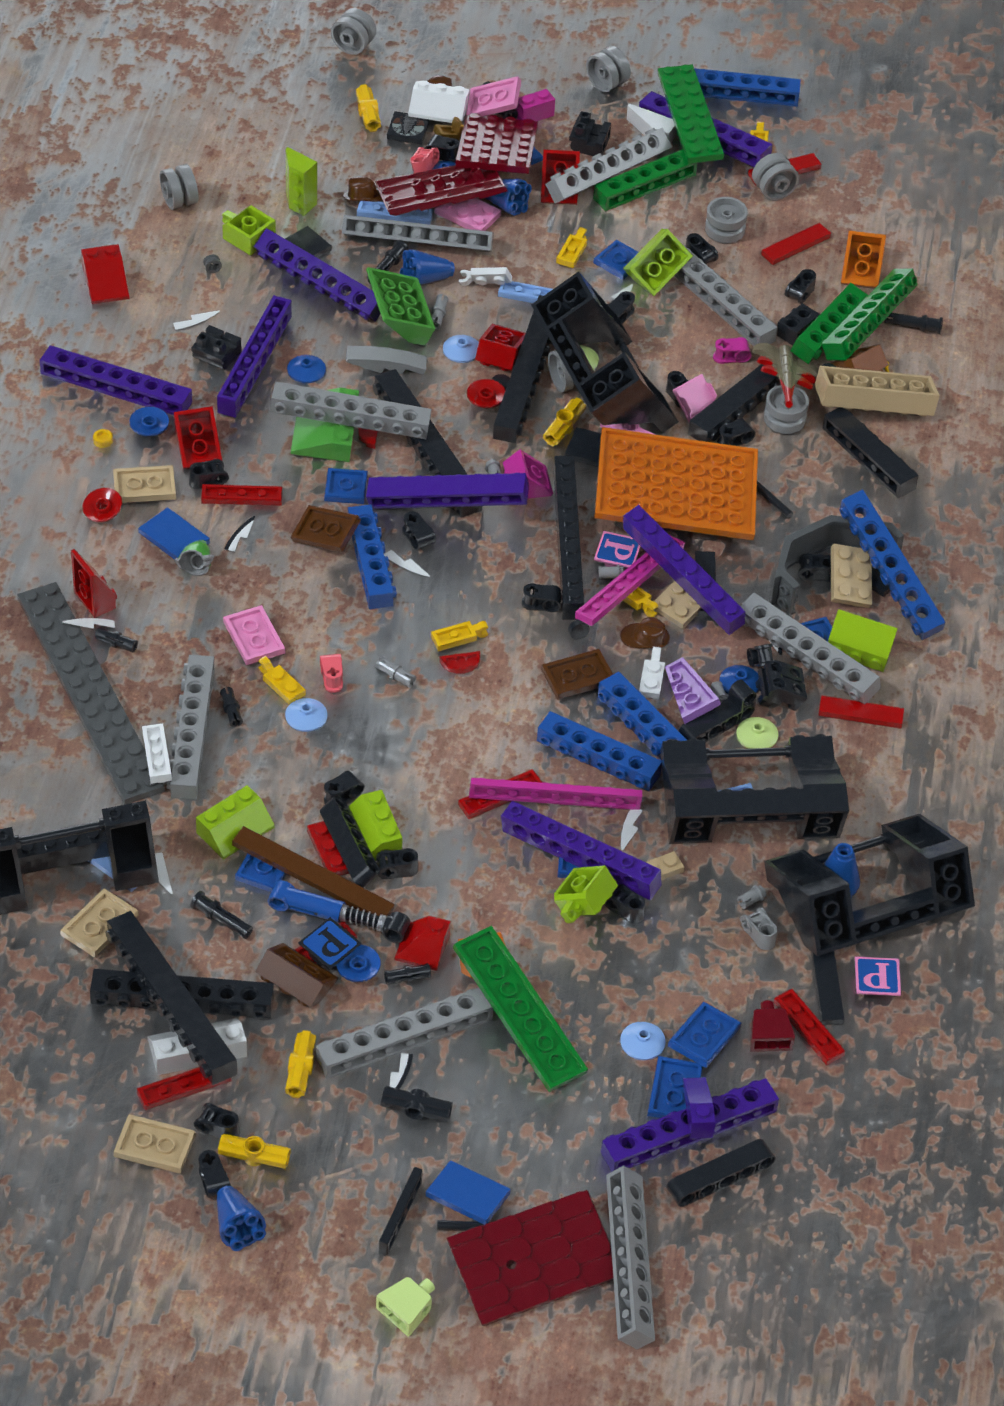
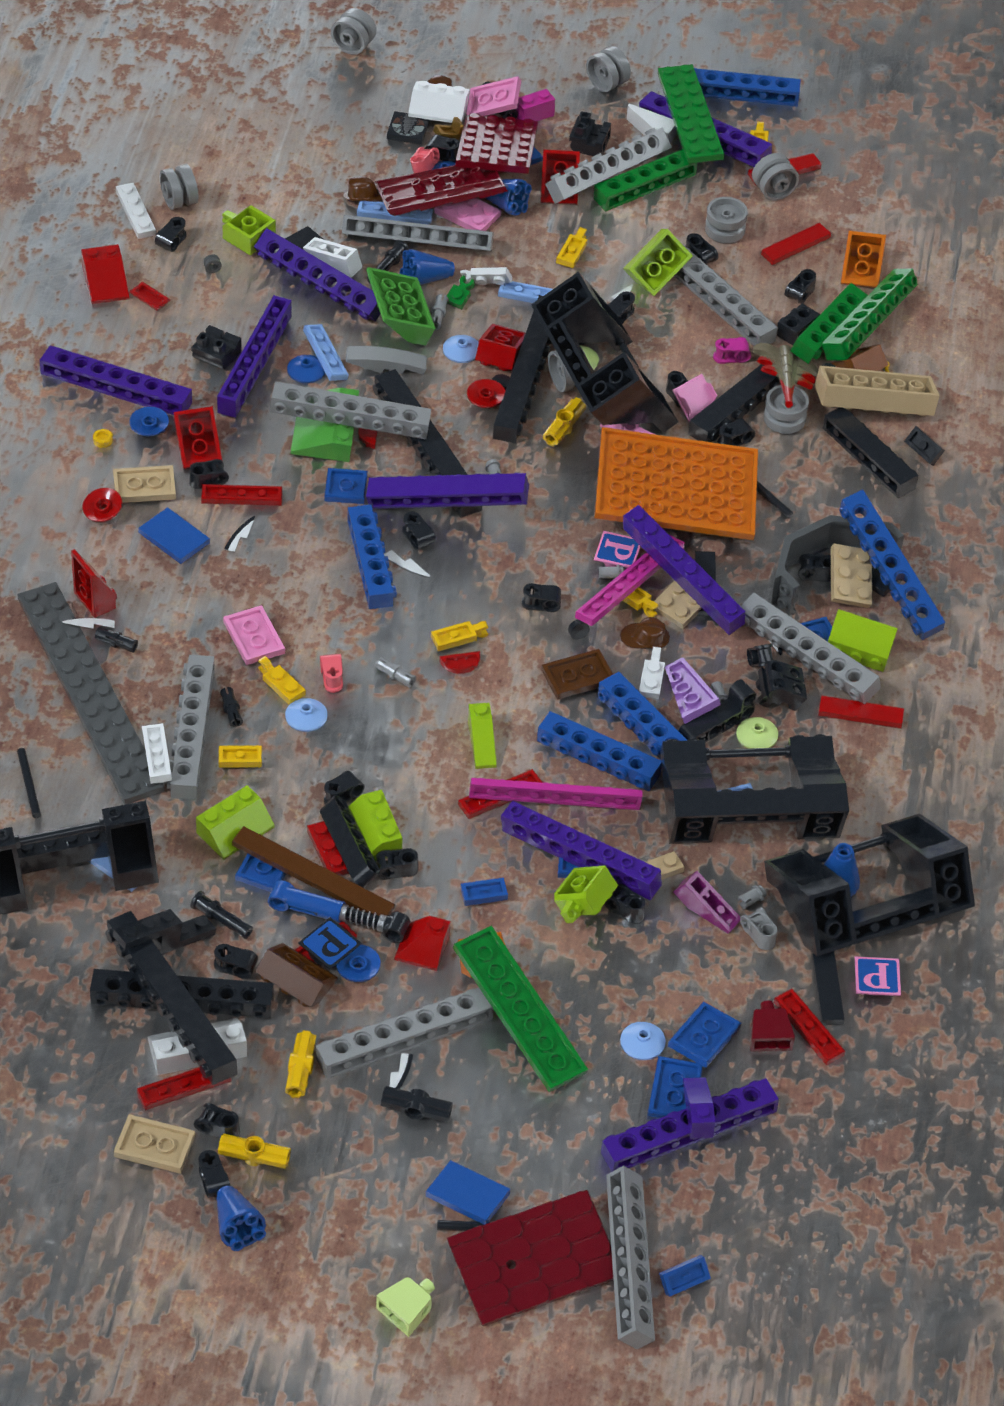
tan plate [60,889,138,958] -> none
white sticker [155,852,173,894] -> none
white sticker [173,311,220,330] -> none
light grey hat [174,540,215,576] -> none
lime slope [285,147,317,216] -> none
reddish brown plate [291,505,361,552] -> none
yellow piece [356,84,381,132] -> none
black tile [379,1167,423,1256] -> none
black pin [384,963,431,985] -> none
dark pink slope [503,449,553,499] -> none
black brick [553,456,584,620] -> none
black tile [564,427,601,467] -> none
blue tile [593,240,638,280] -> none
white sticker [621,809,643,850] -> none
black beam [666,1139,776,1207] -> none
blue dish [719,665,759,694] -> none
black pin [884,312,943,334] -> none
none -> black bar [17,748,41,818]
none -> black bracket [113,909,216,954]
none -> white plate [116,183,156,239]
none -> red tile [129,282,170,311]
none -> black piece [155,217,187,252]
none -> black piece [214,944,258,979]
none -> yellow plate [219,746,262,768]
none -> white slope [303,237,362,278]
none -> light blue tile [303,324,349,381]
none -> green plate [447,275,475,310]
none -> blue plate [460,877,508,906]
none -> lime slope [468,703,497,769]
none -> blue plate [659,1255,711,1297]
none -> magenta slope [673,871,740,934]
none -> black plate [904,426,945,465]

